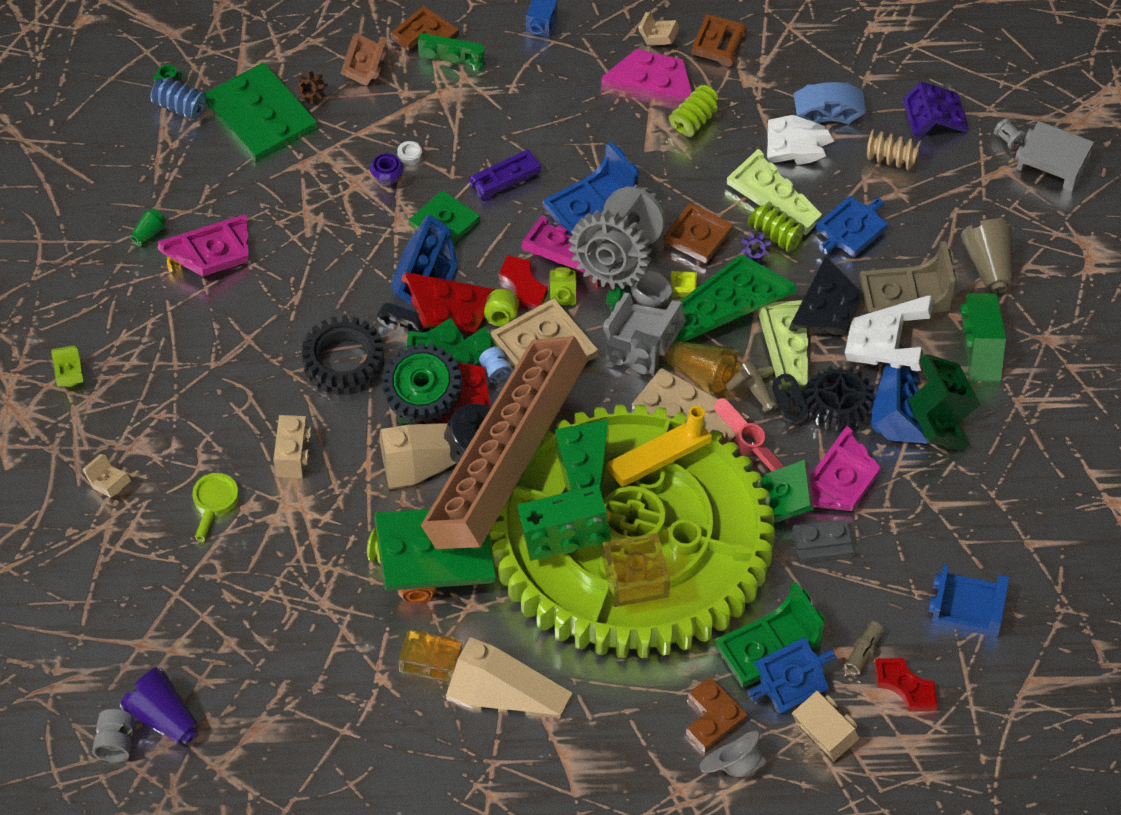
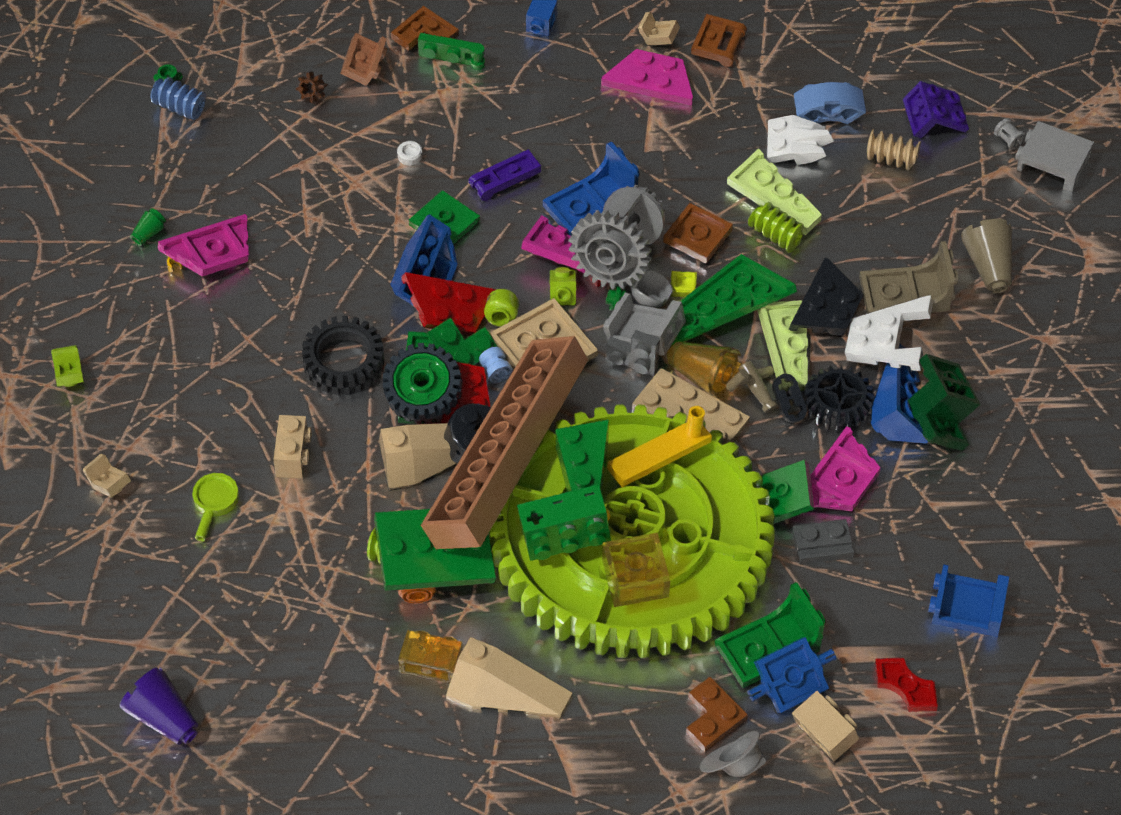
light grey wheel [92,709,135,762] -> none
green plate [205,62,318,162] -> none
dark purple cone [370,153,404,186] -> none
black beam [376,303,424,334] -> none
red tile [499,255,548,310] -> none
lime piece [669,85,719,137] -> none
coral piece [714,398,784,472] -> none
dark purple gear [741,230,771,262] -> none
blue plate [816,196,888,258] -> none
dark tan pin [844,621,885,675] -> none
green wedge [960,293,1006,381] -> none

